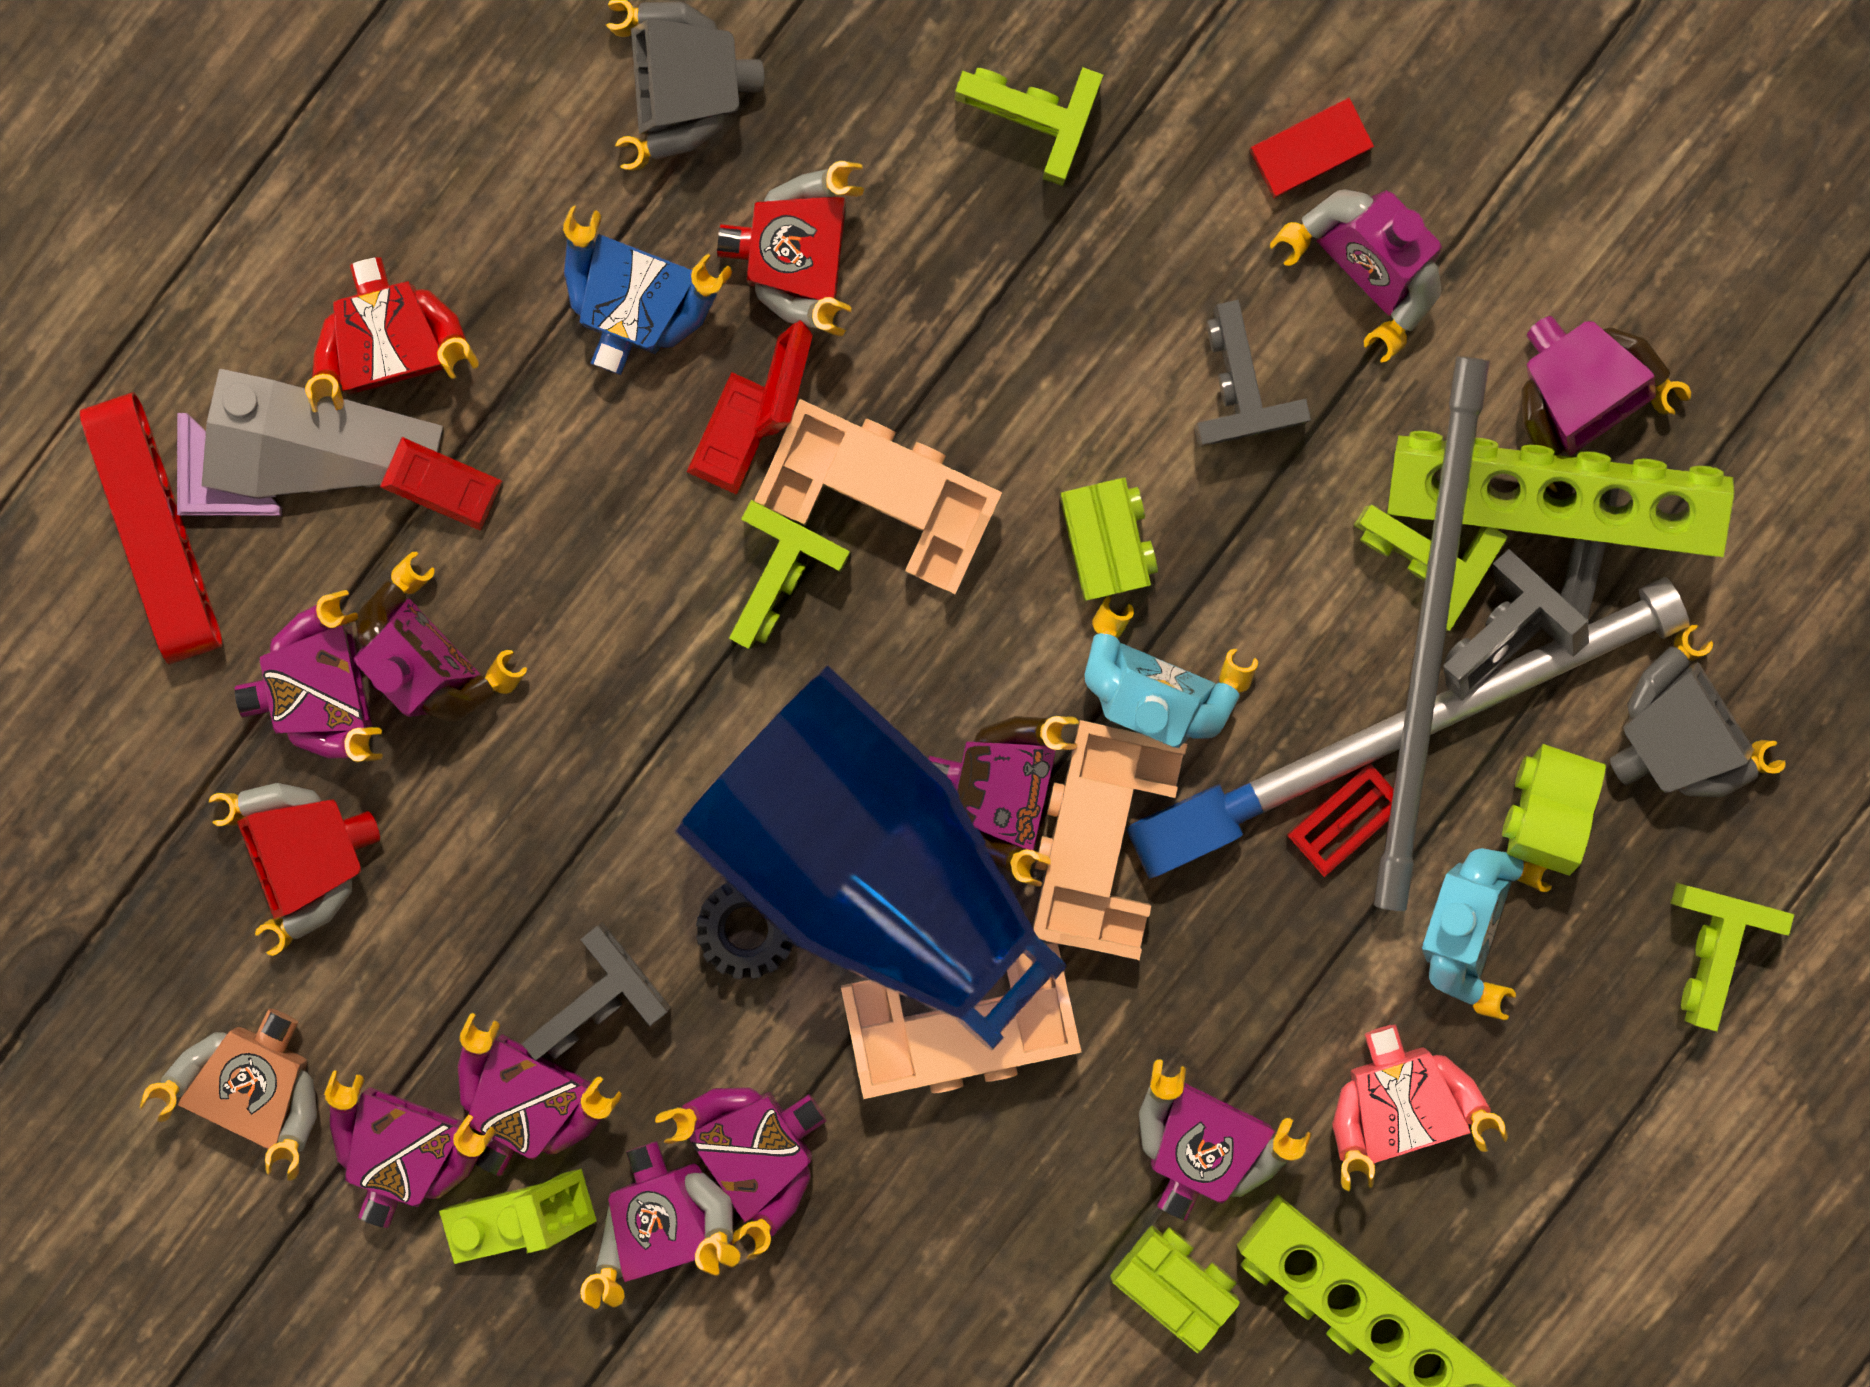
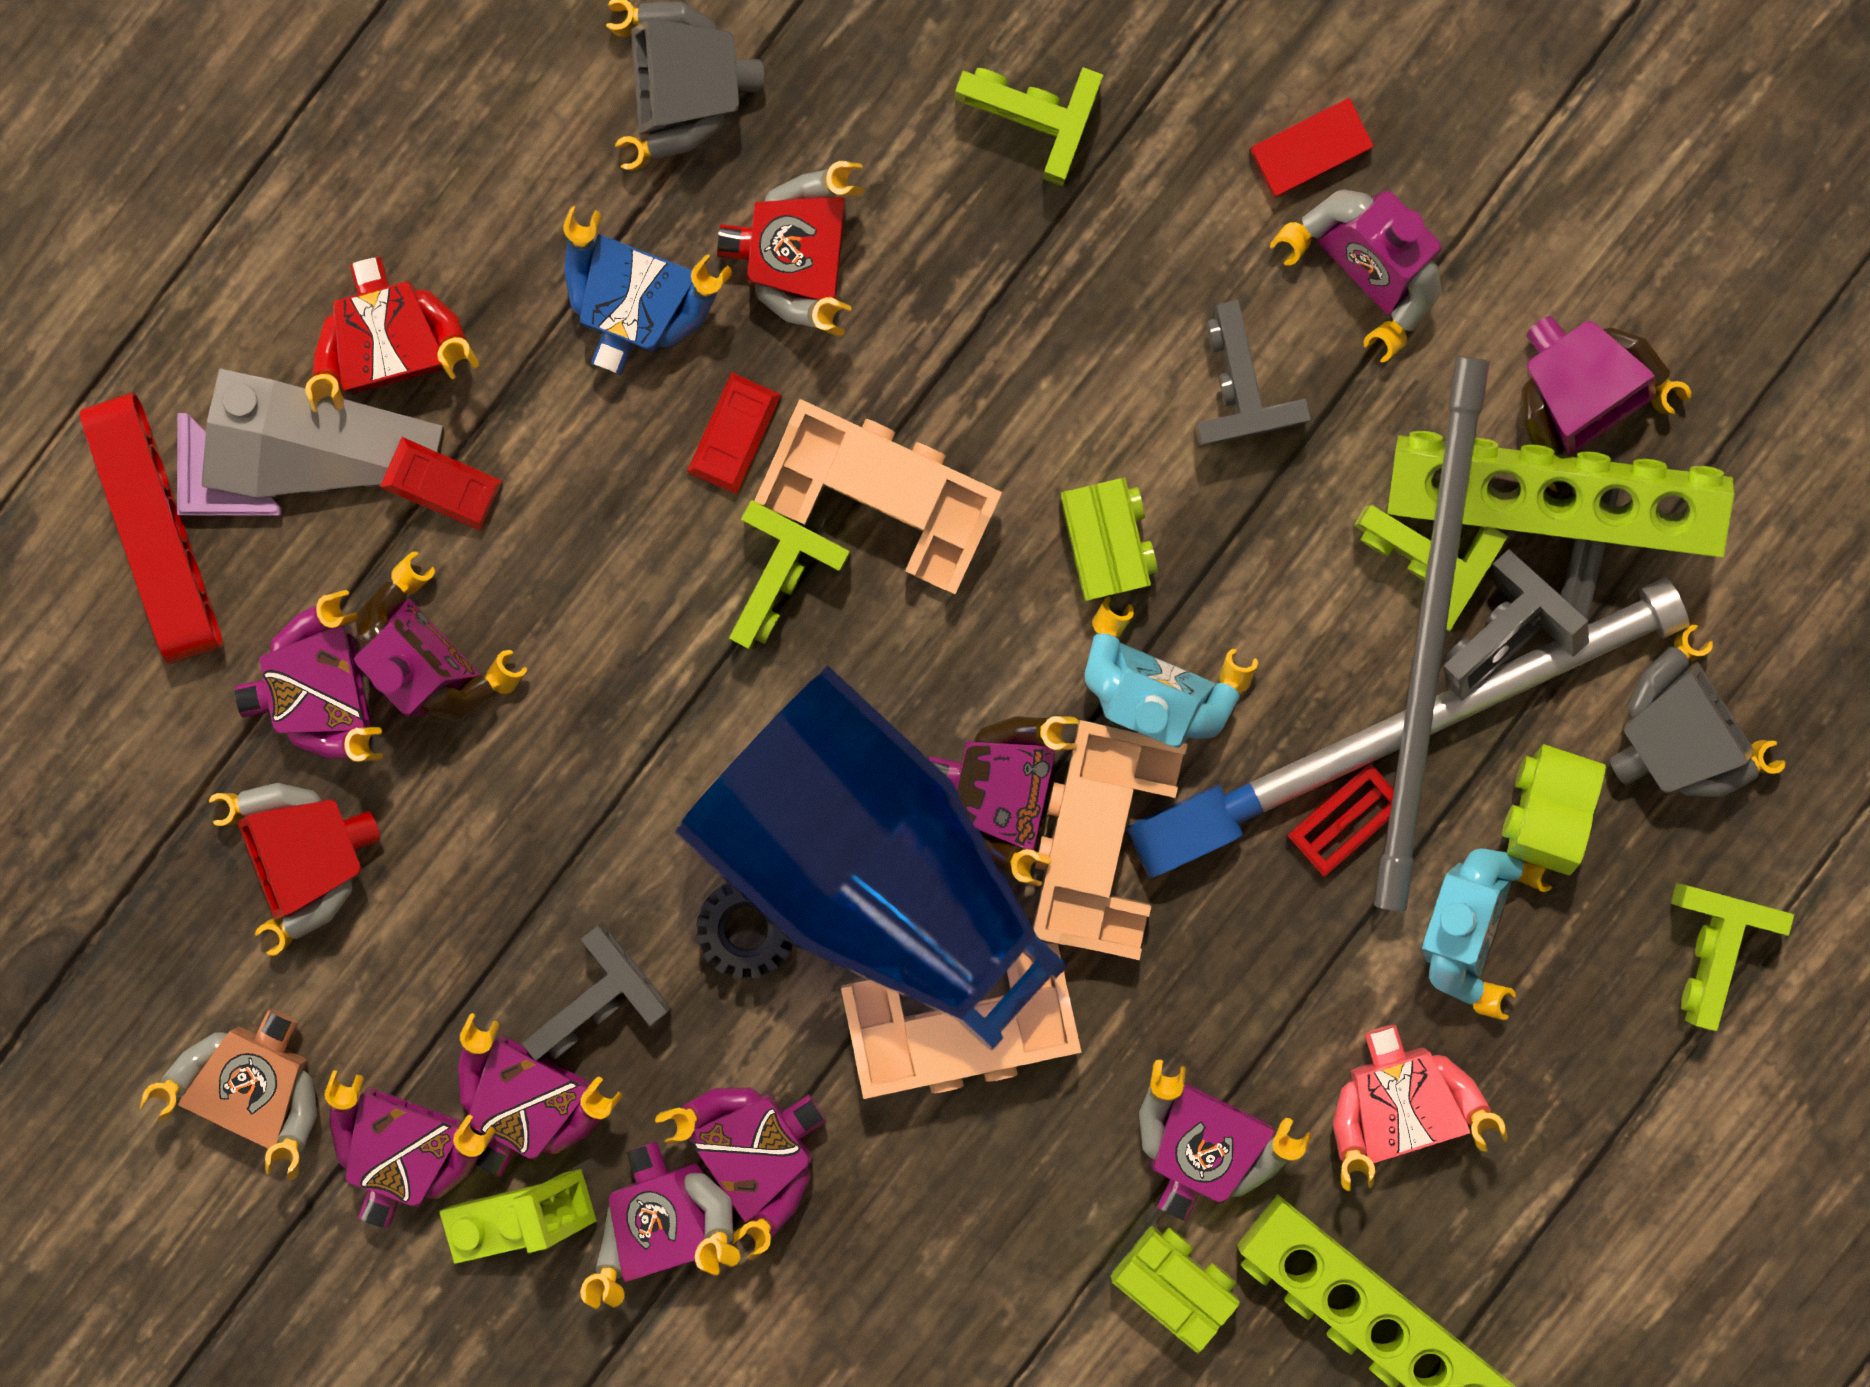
red tile [753,320,813,437] -> none

